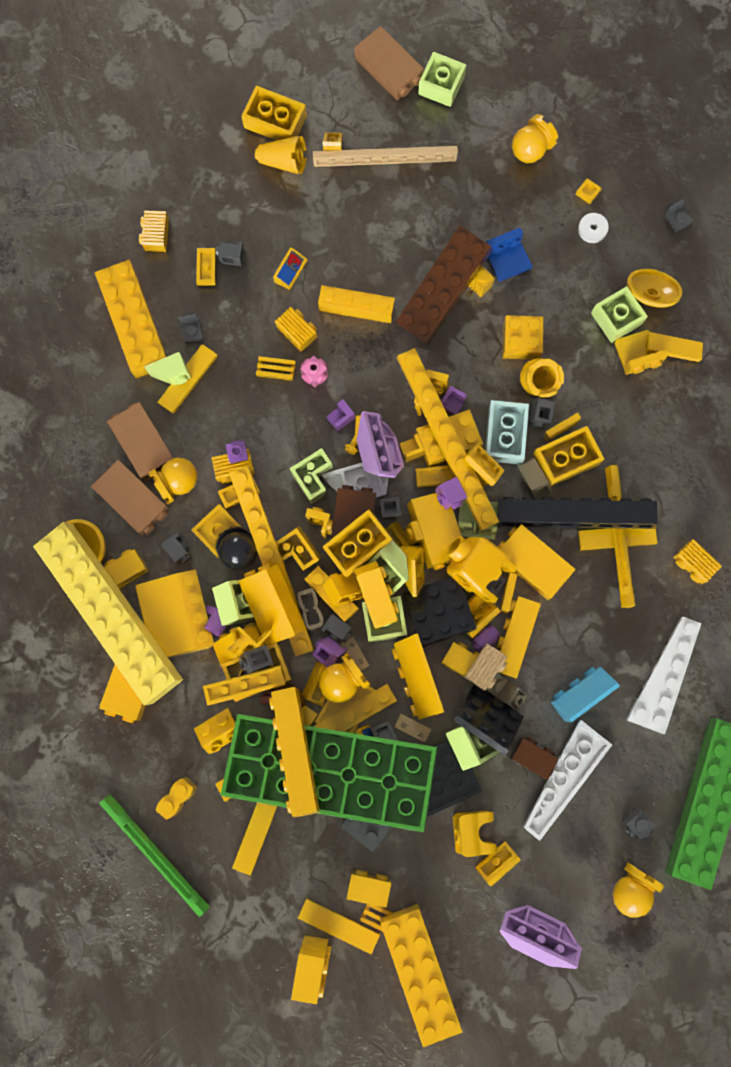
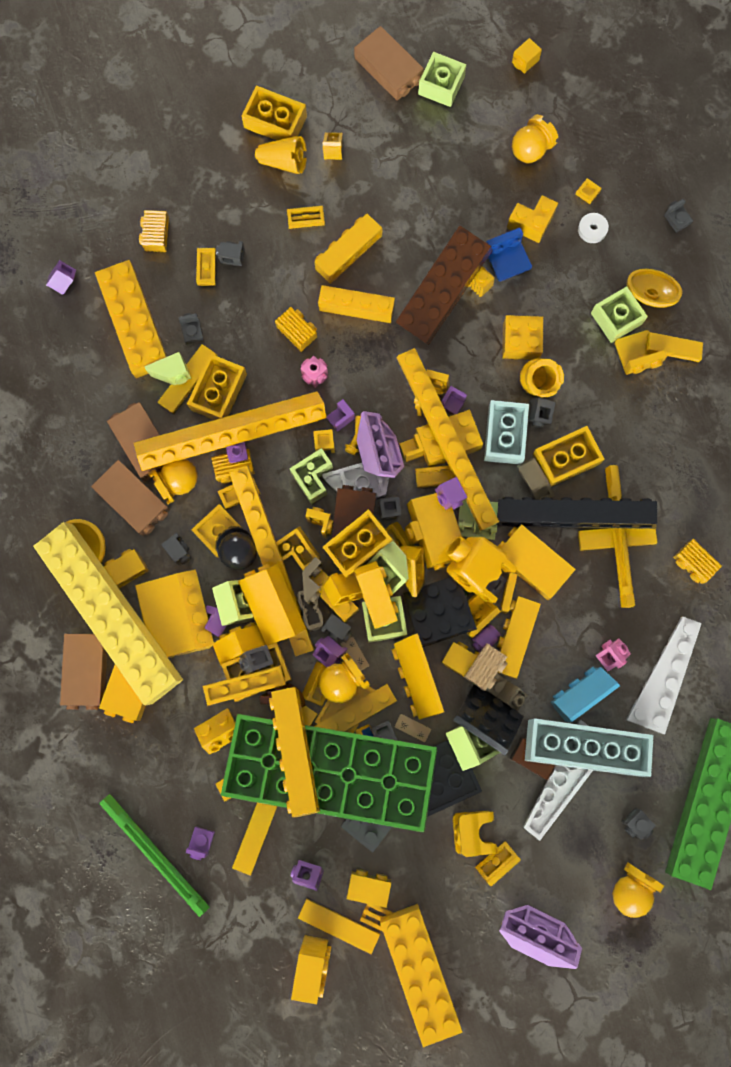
yellow brick [156,777,197,820] -> none
yellow bracket [227,626,273,658] -> none
yellow tile [256,356,296,381] -> none
slope [273,247,308,290] -> none
tan tile [313,146,458,167] -> none
yellow bracket [464,443,505,487] -> none
yellow tile [543,412,581,442] -> none
none -> panel [47,260,76,294]
none -> medium nougat brick [60,634,107,710]
none -> yellow brick [134,391,326,471]
none -> medium lavender bracket [186,826,215,860]
none -> yellow brick [187,354,247,420]
none -> yellow tile [287,206,325,229]
none -> medium lavender brick [291,860,324,891]
none -> dark tan slope [302,557,322,604]
none -> yellow panel [313,429,335,453]
none -> yellow brick [314,214,382,284]
none -> yellow brick [507,195,558,243]
none -> yellow brick [512,38,542,74]
none -> light aqua brick [525,718,653,777]
none -> bright pink brick [596,638,631,672]

